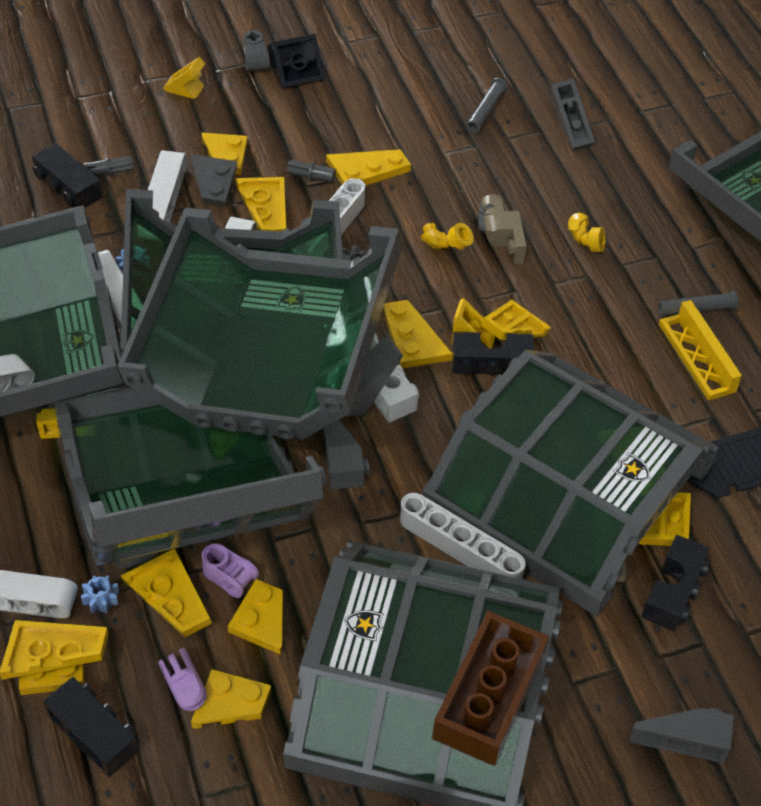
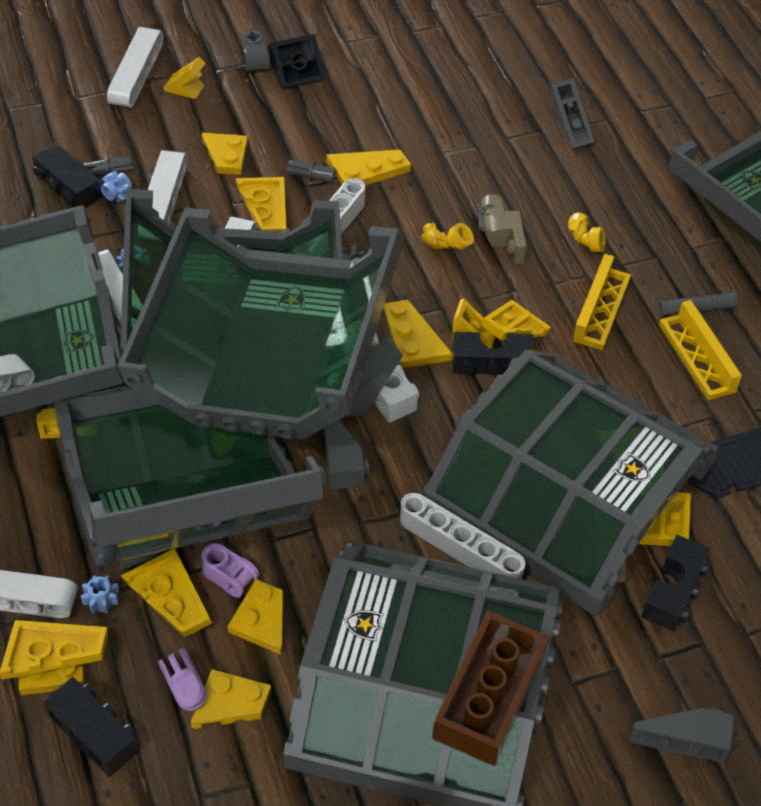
dark grey wing [191,155,238,207] -> none
dark grey pin [466,78,508,133] -> none
none -> light blue gear [101,171,132,203]
none -> white beam [107,27,163,108]
none -> yellow fence [573,254,631,351]

